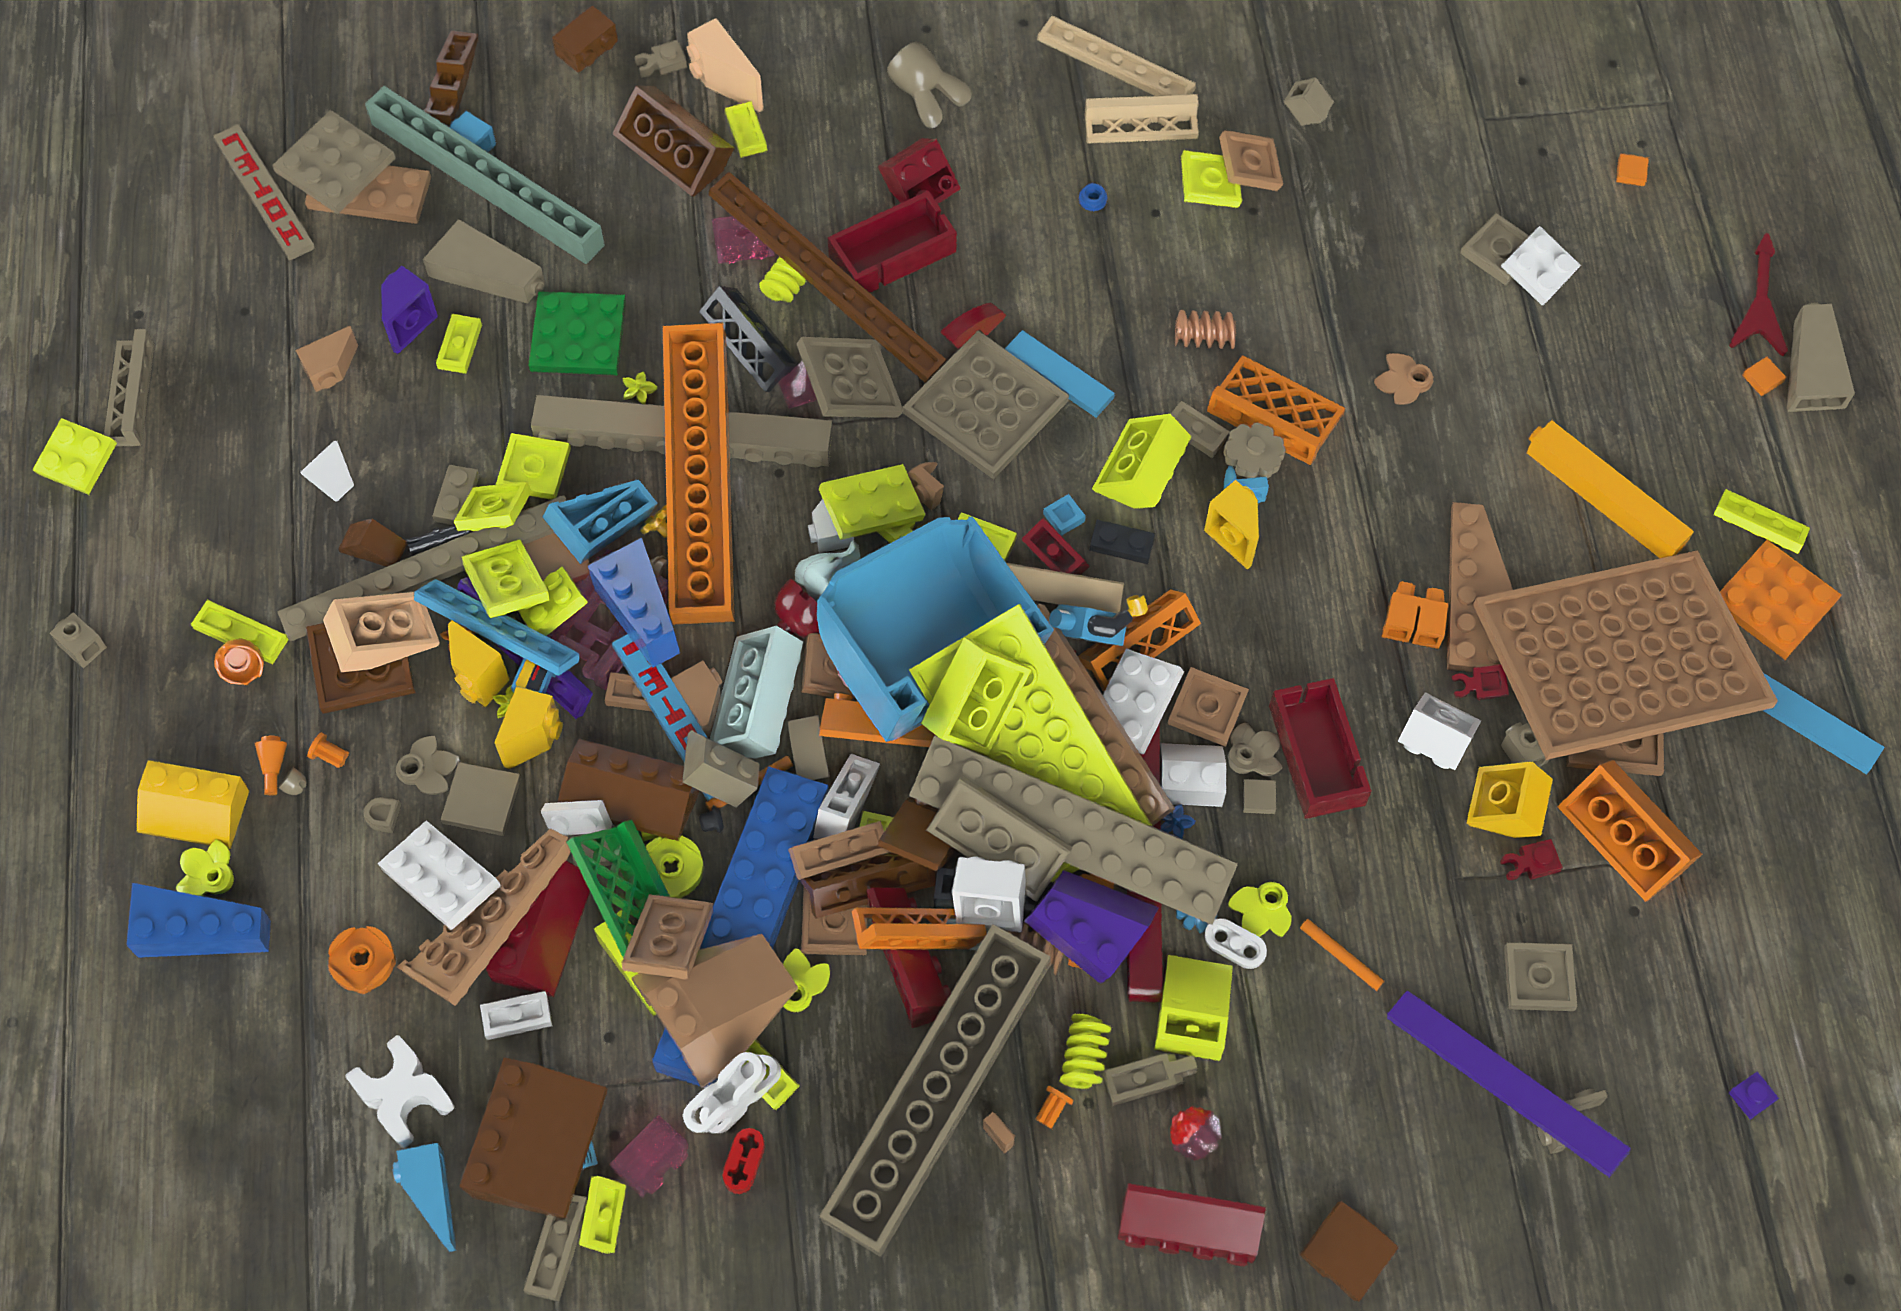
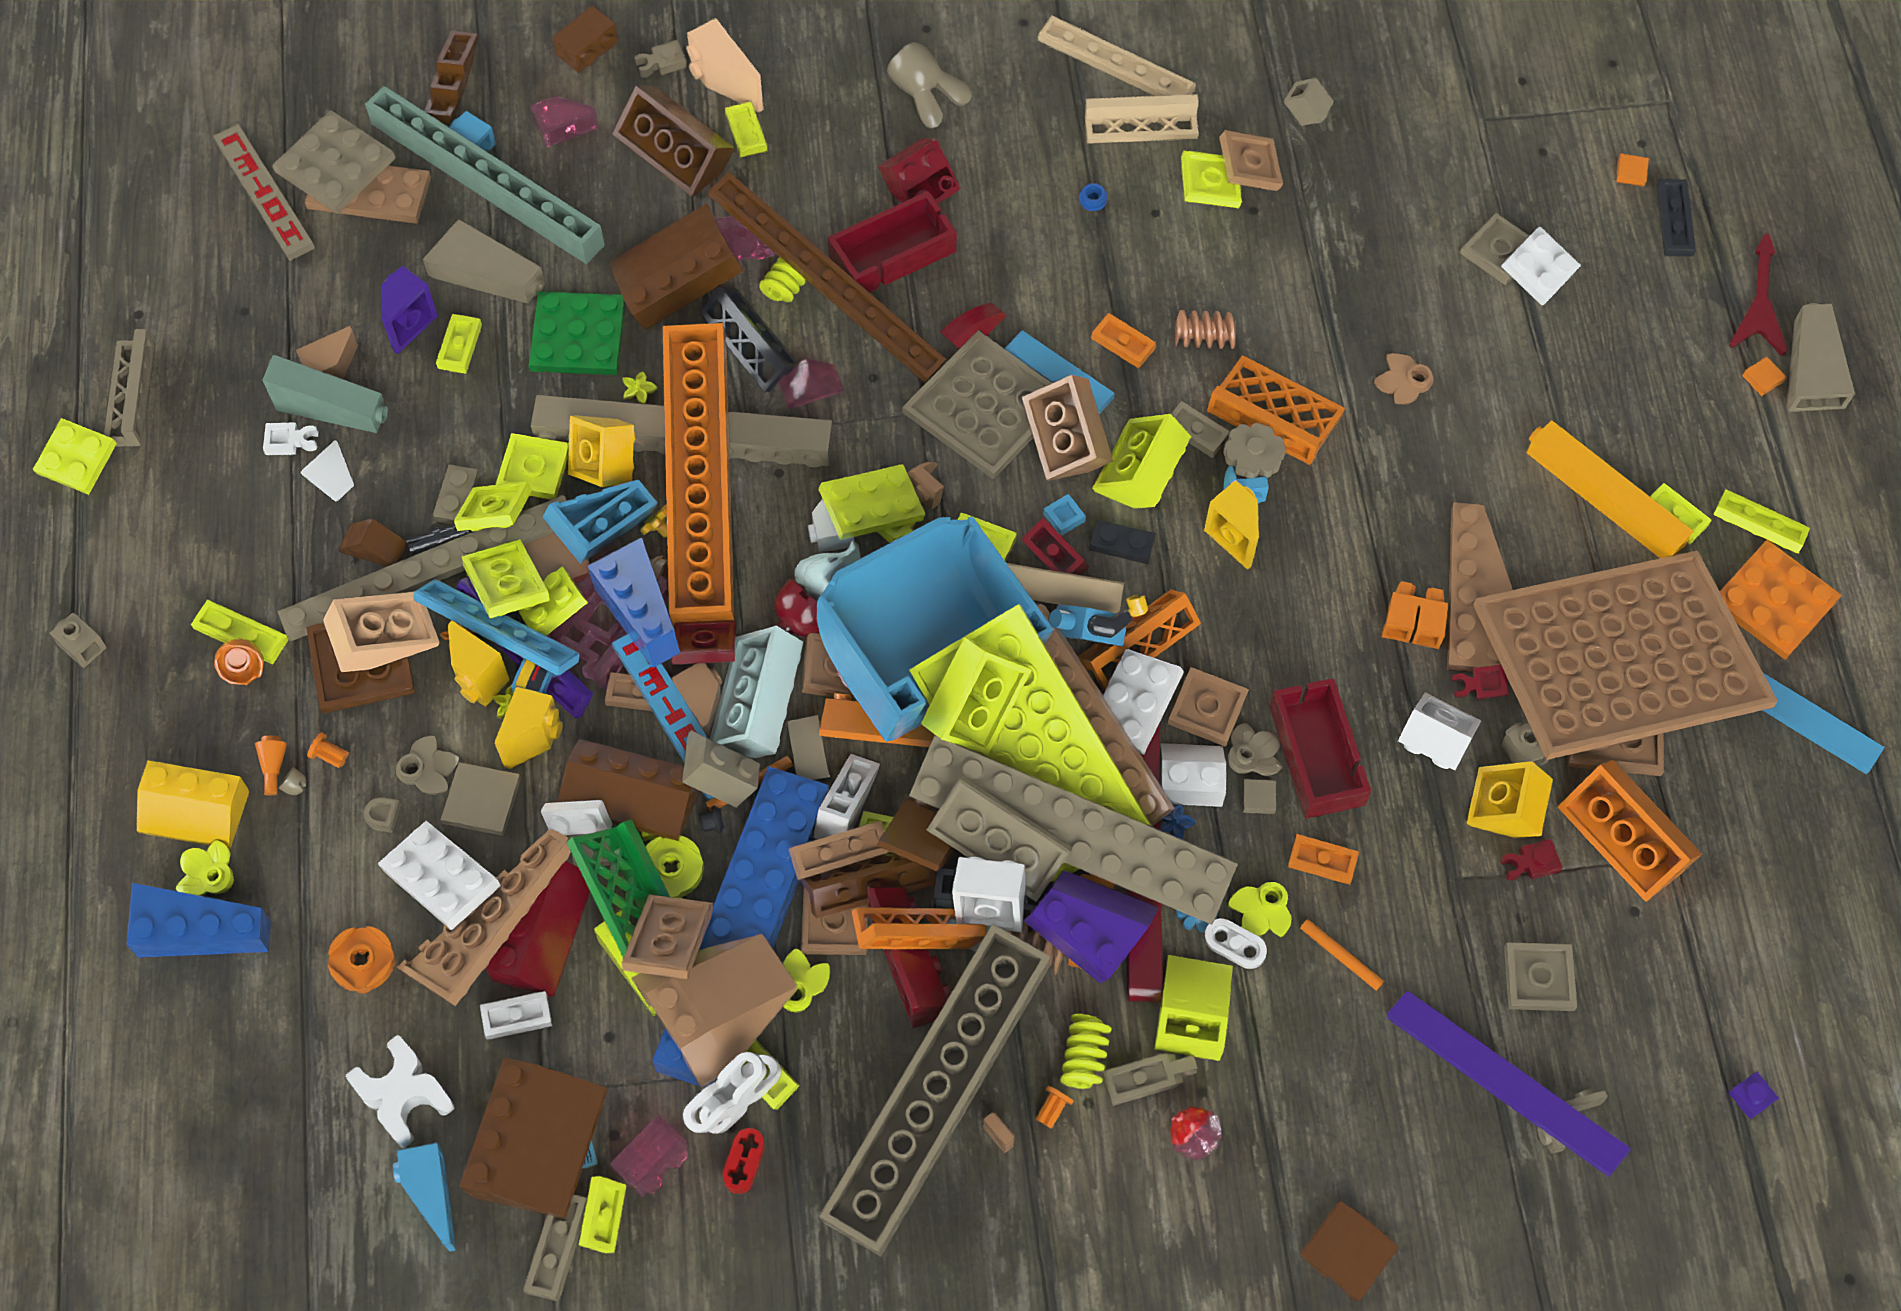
dark tan plate [797,337,904,418] -> none
dark red slope [1118,1183,1266,1266] -> none
none -> sand green slope [263,355,388,433]
none -> white plate [263,423,319,455]
none -> clear pink slope [530,96,598,147]
none -> yellow slope [568,415,635,487]
none -> reddish brown slope [609,203,744,330]
none -> dark red tile [672,620,737,664]
none -> medium nougat slope [1022,375,1113,481]
none -> orange plate [1091,313,1156,368]
none -> orange plate [1288,834,1359,885]
none -> neon yellow plate [1650,483,1712,544]
none -> black plate [1656,179,1696,257]

